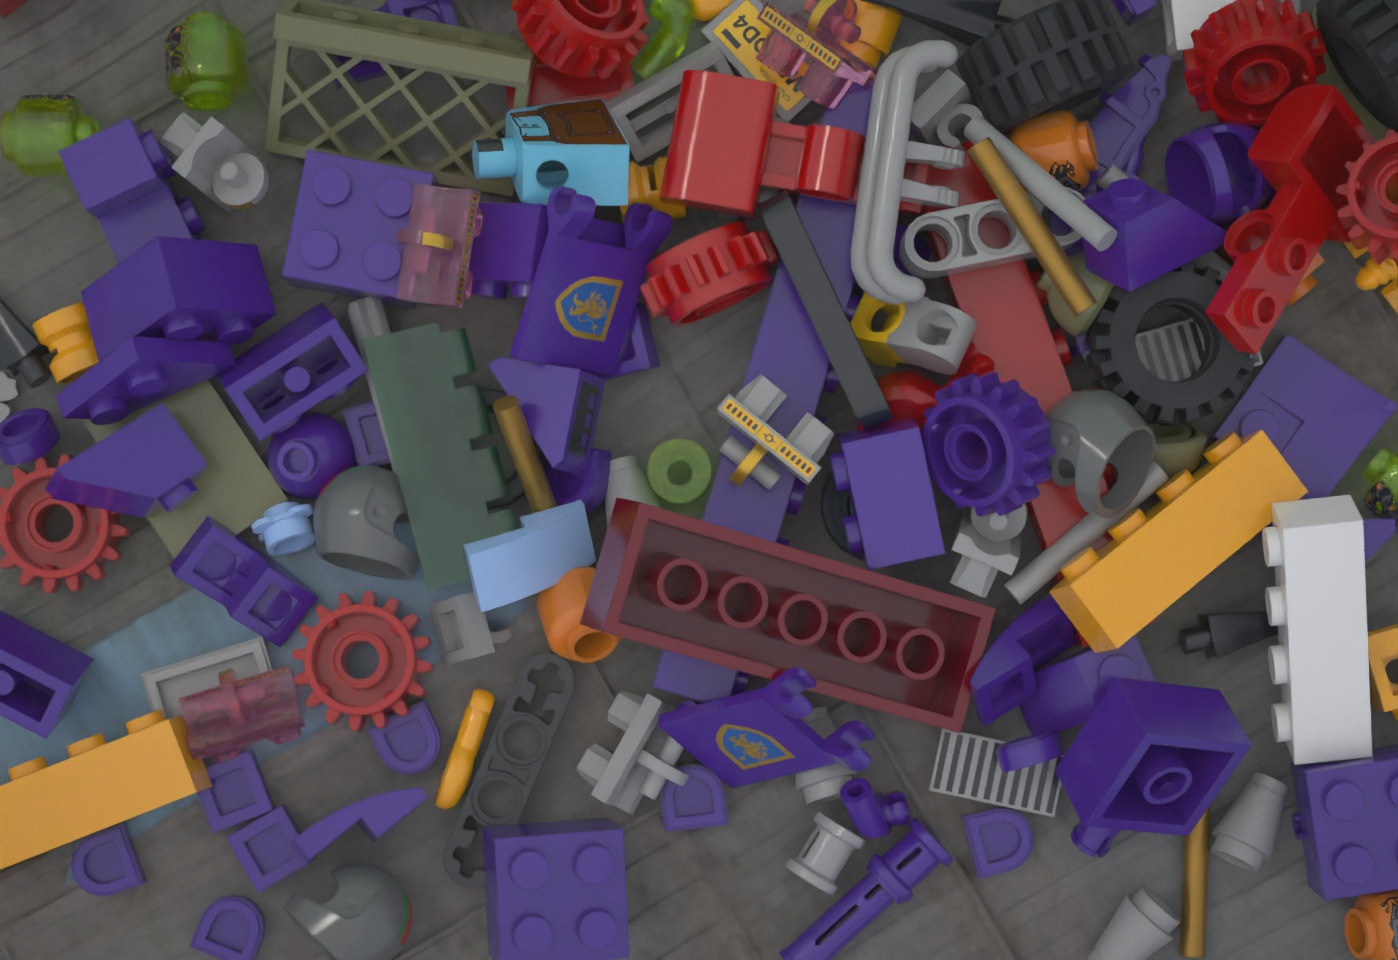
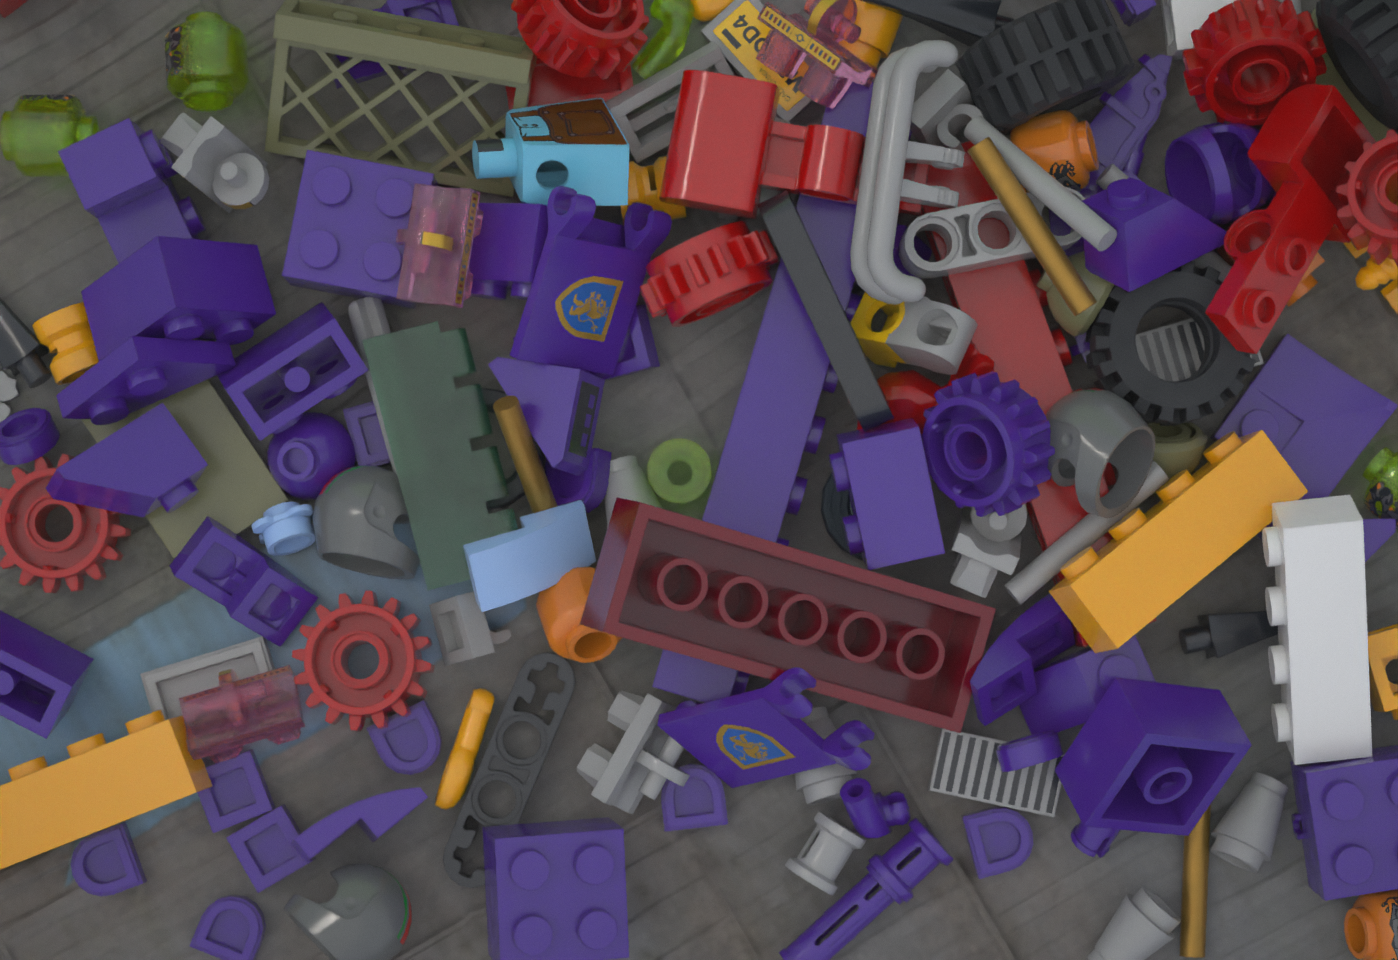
light grey hips [717,374,834,490] -> none

